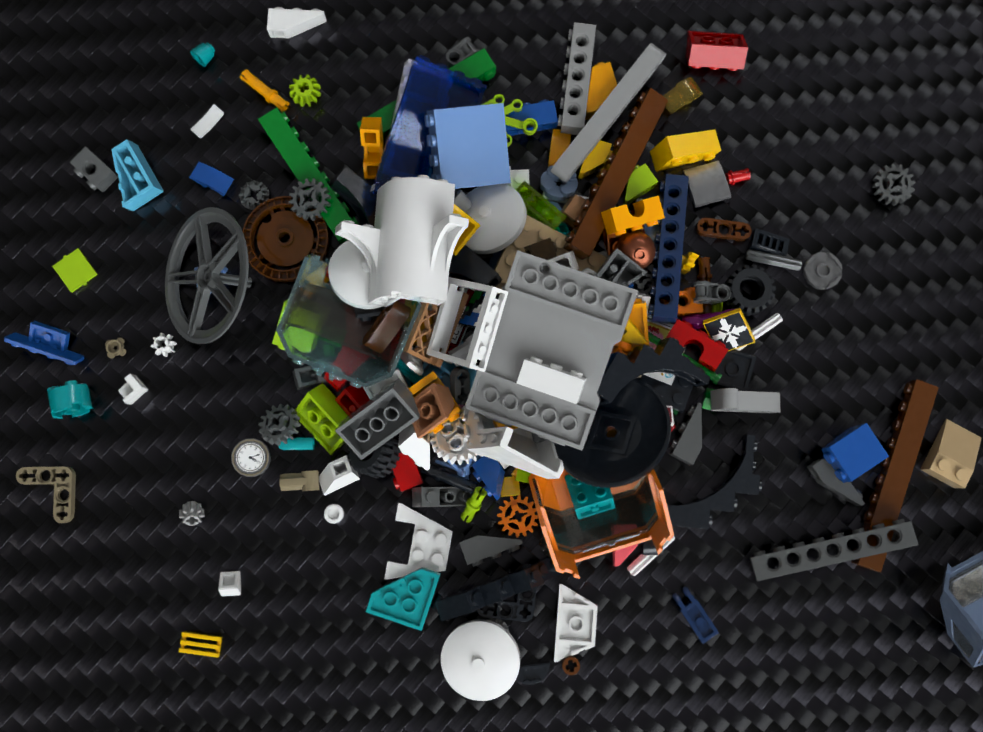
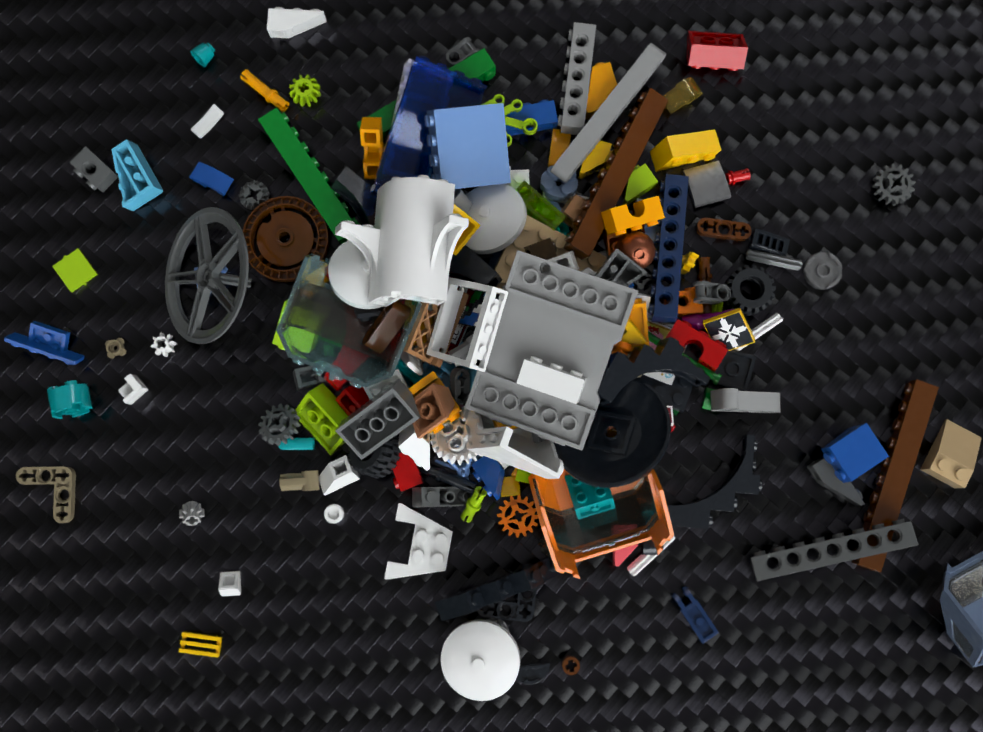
tile [231,438,271,477] -> none
dark grey gear [289,178,331,221] -> none
teal plate [366,567,441,631] -> none
dark grey slope [459,535,523,567] -> none
white wing [553,584,598,662] -> none
dark grey slope [669,402,702,466] -> none

